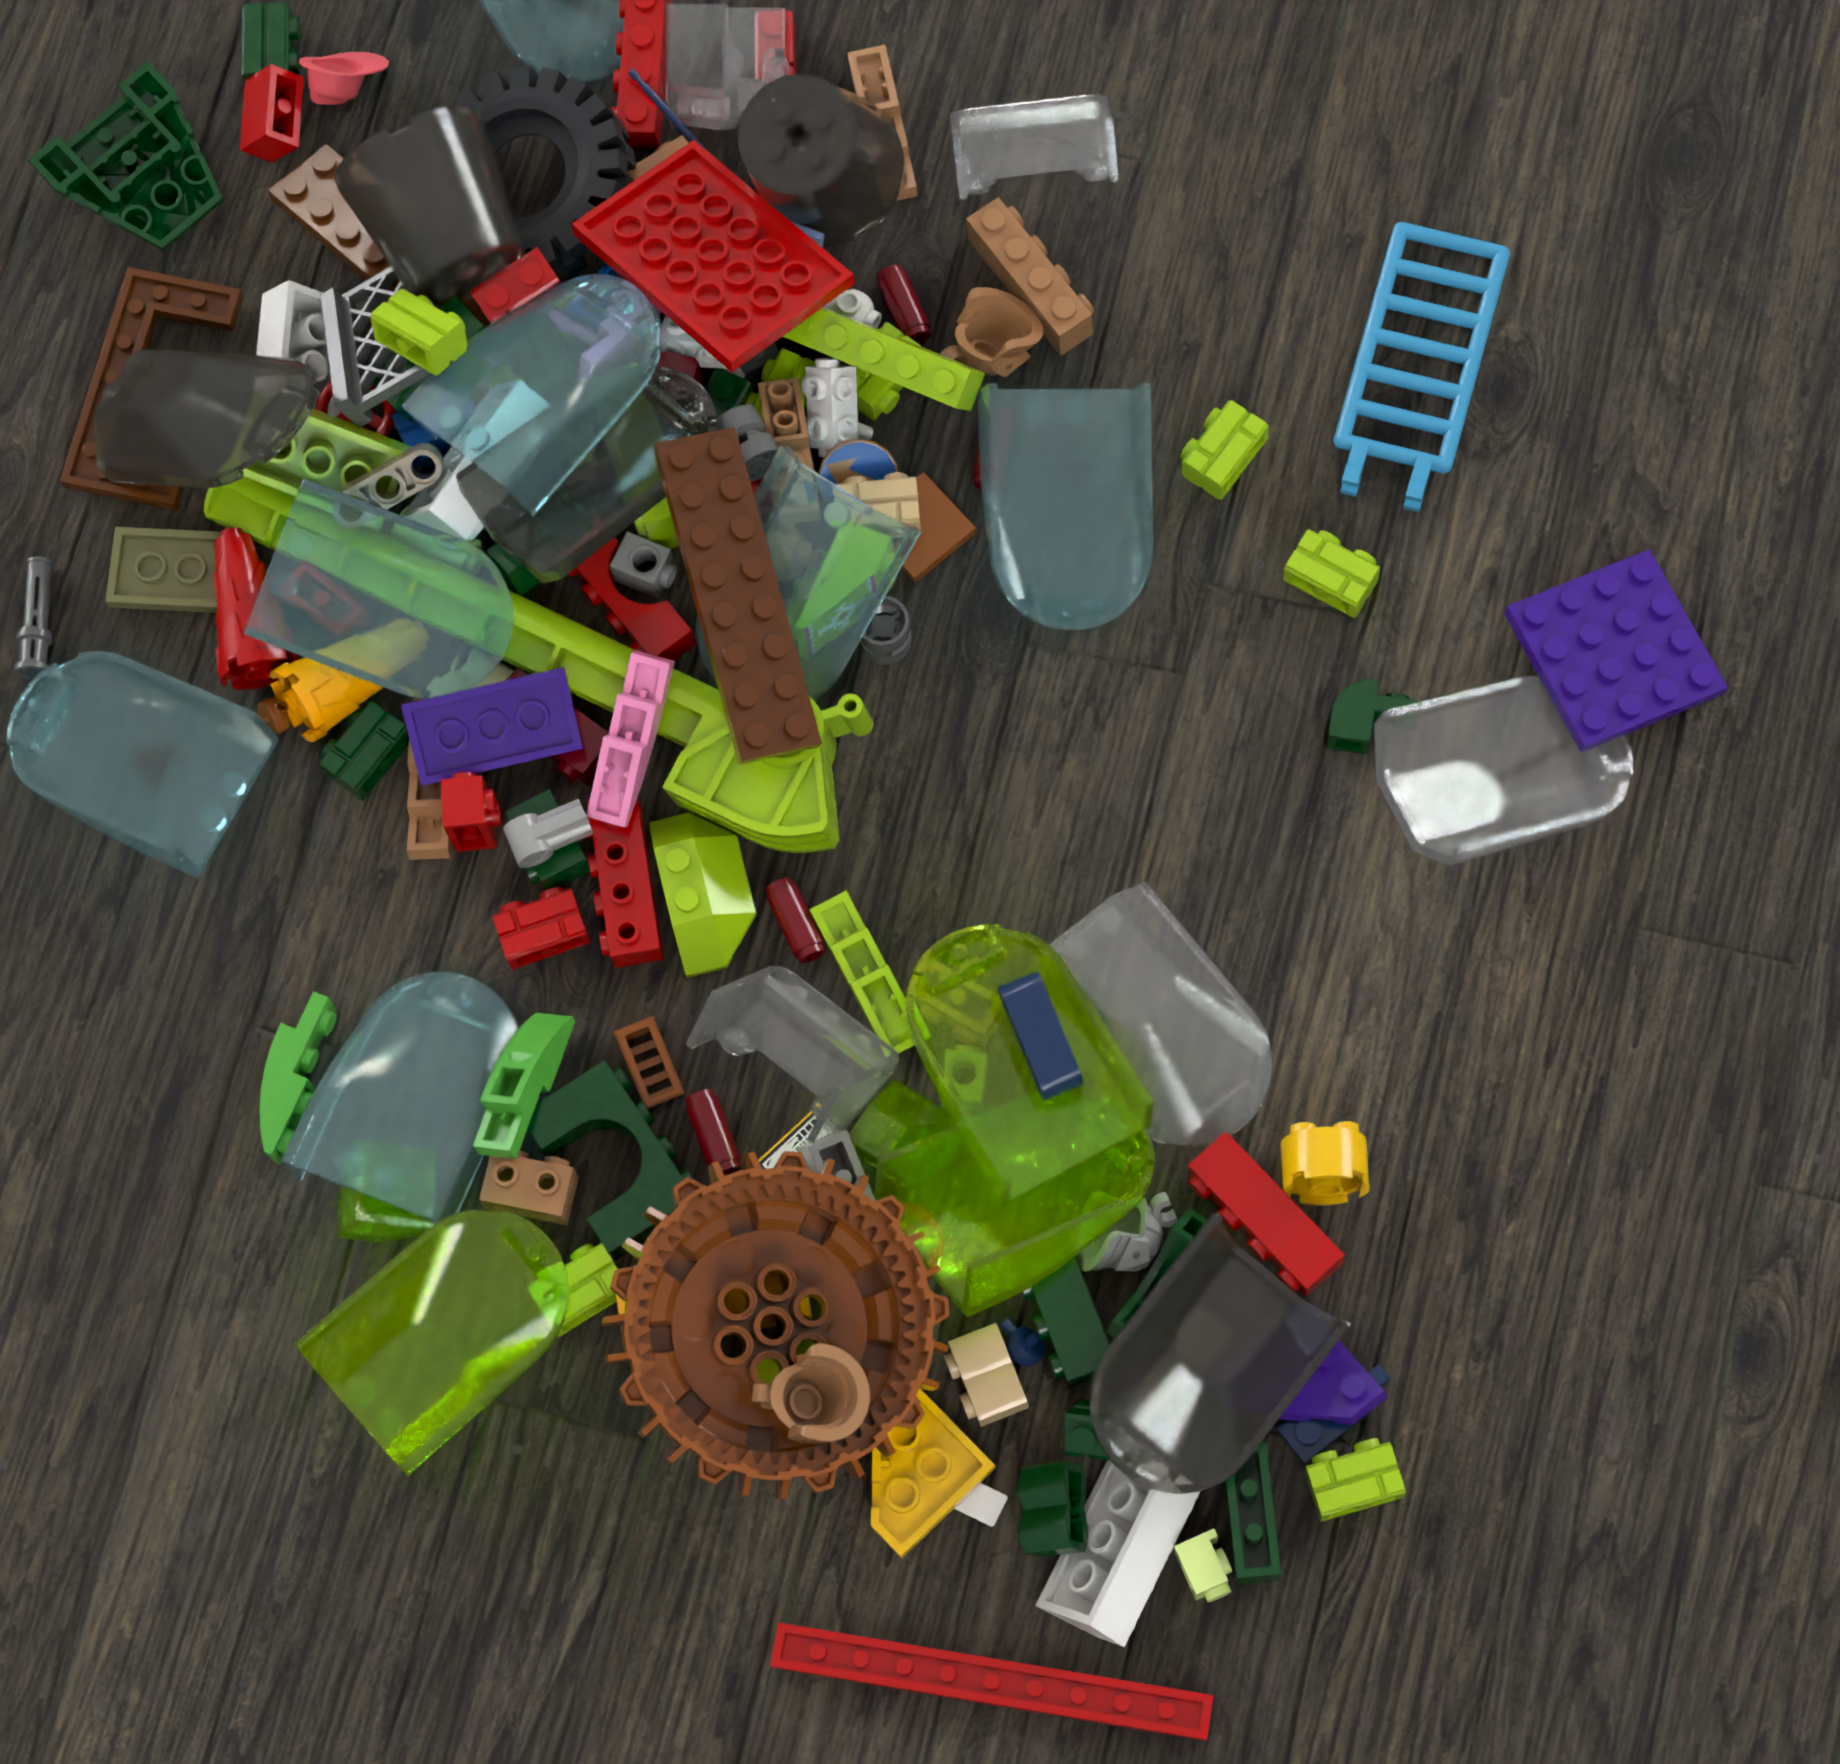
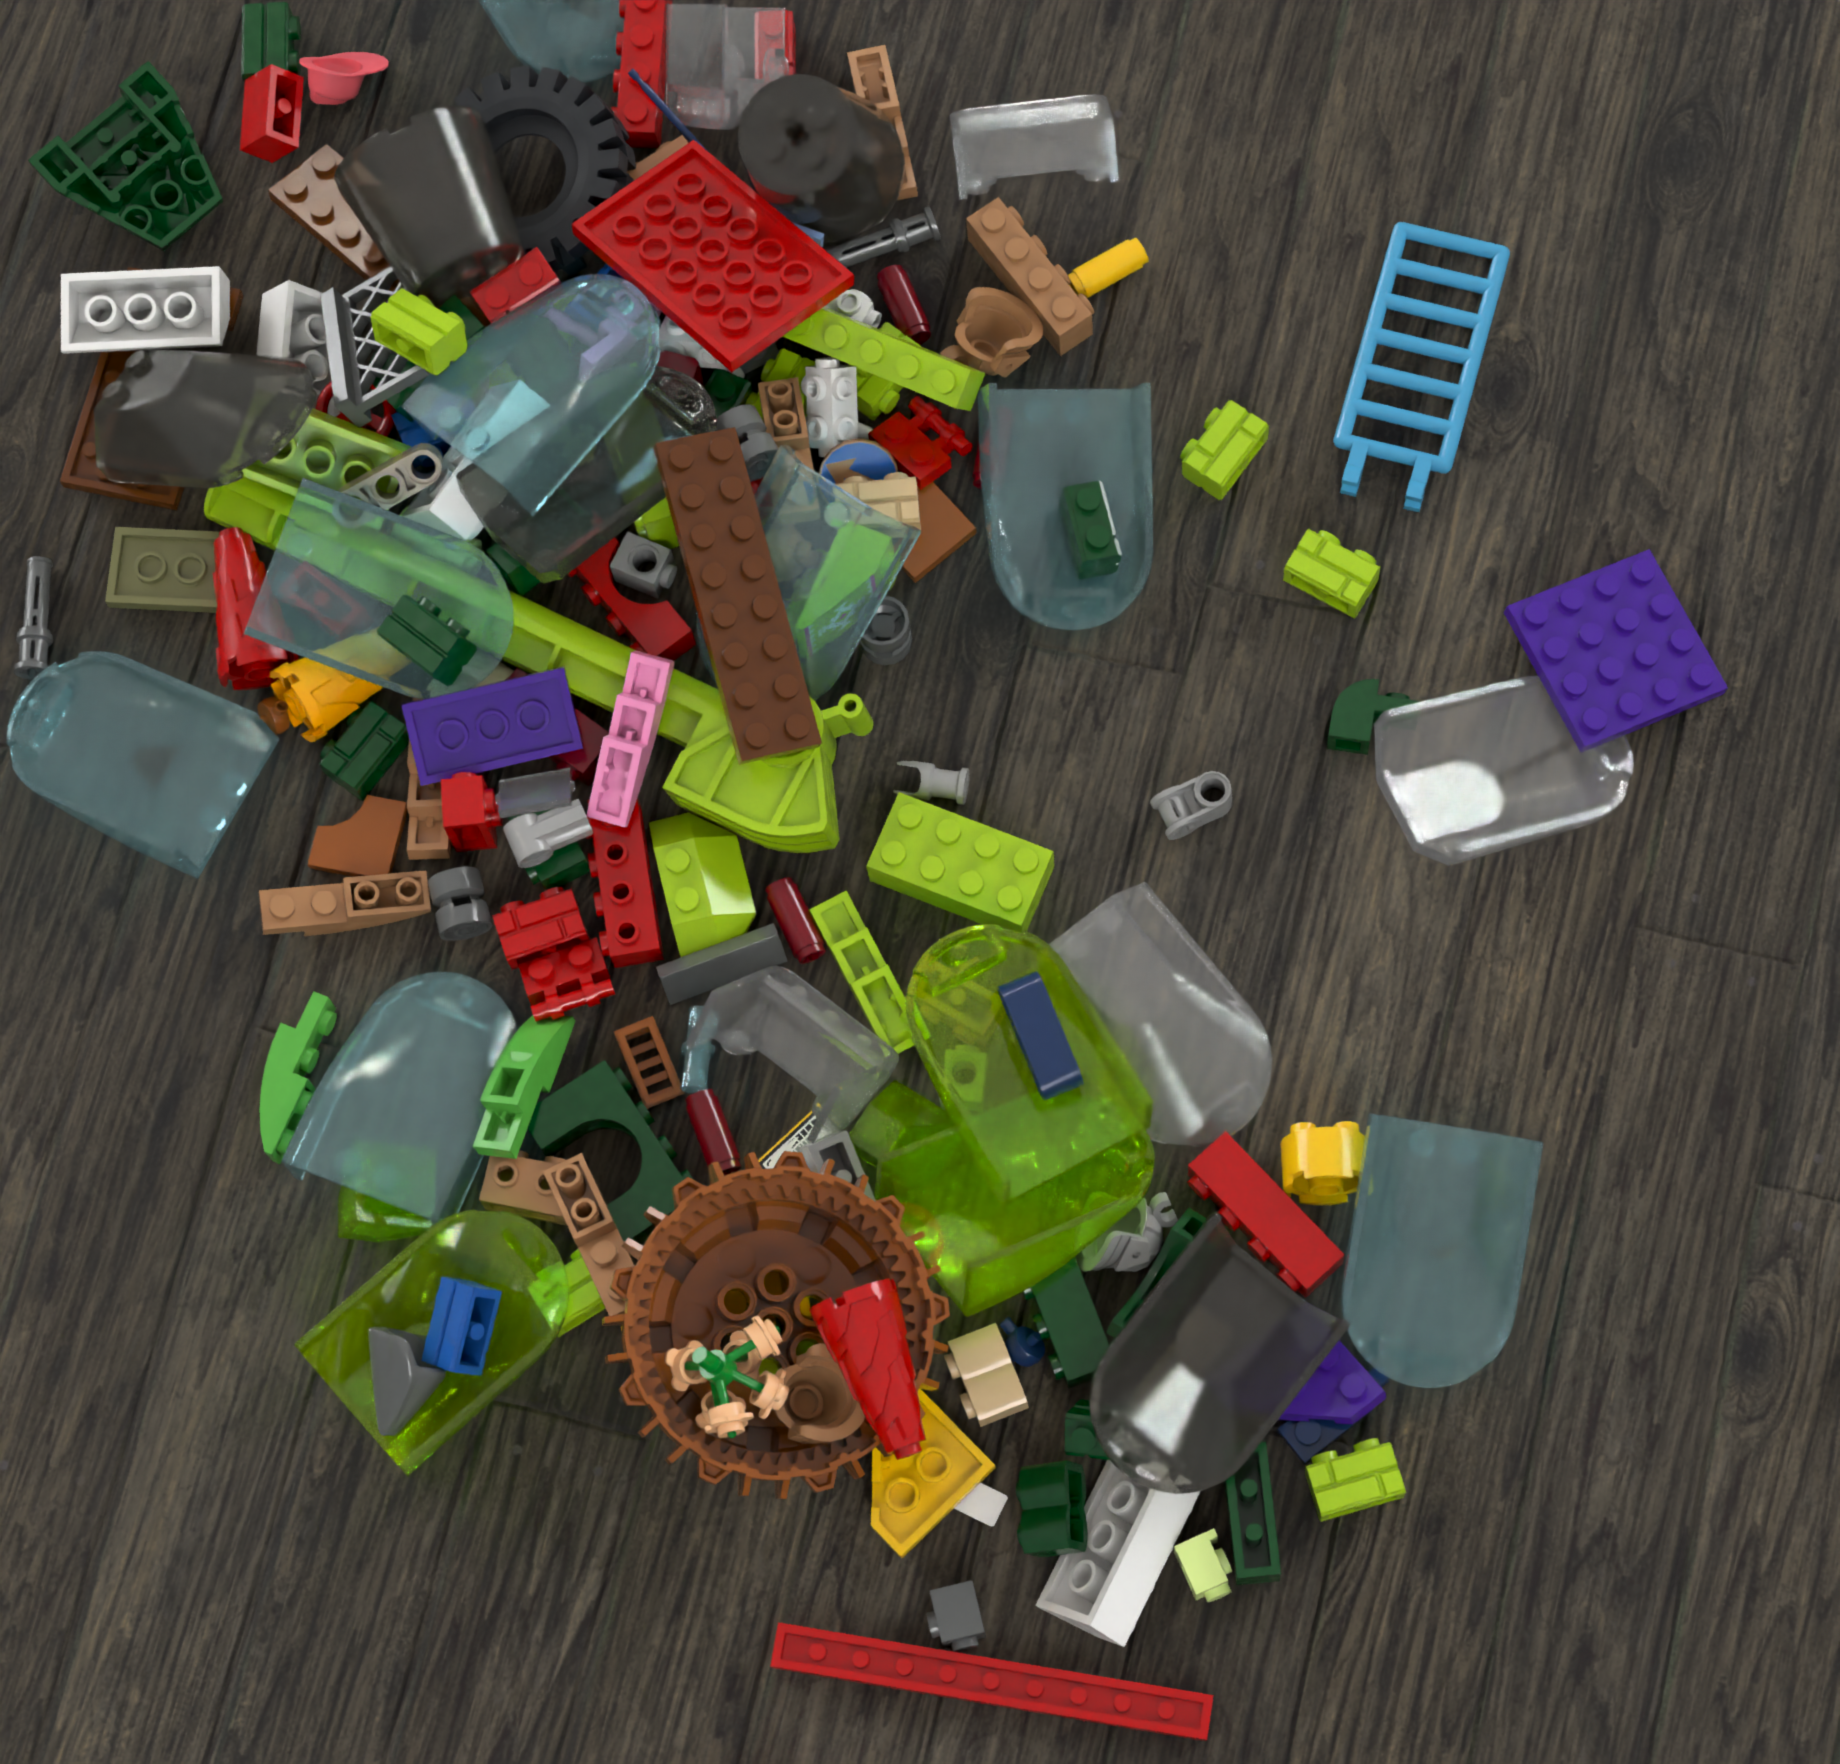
none -> white slope [61,266,230,354]
none -> medium nougat slope [259,870,431,936]
none -> dark orange tile [307,795,408,877]
none -> dark grey hat [368,1327,447,1436]
none -> dark green brick [377,594,477,686]
none -> blue brick [421,1276,502,1376]
none -> dark grey wheel [428,867,493,941]
none -> clear piece [494,768,576,818]
none -> red plate [518,937,615,1022]
none -> medium nougat slope [543,1153,635,1316]
none -> dark grey slope [656,923,787,1005]
none -> light nougat plant [664,1316,789,1438]
none -> clear light blue pin [680,1006,716,1094]
none -> red cone [810,1278,926,1460]
none -> dark grey pin [826,206,941,268]
none -> lime brick [867,792,1055,940]
none -> red plate [868,396,973,490]
none -> light grey piece [893,761,969,805]
none -> dark grey brick [926,1580,986,1652]
none -> dark green brick [1058,480,1122,580]
none -> yellow piece [1068,237,1149,298]
none -> light grey piece [1150,771,1233,840]
none -> clear light blue windscreen [1341,1113,1543,1388]

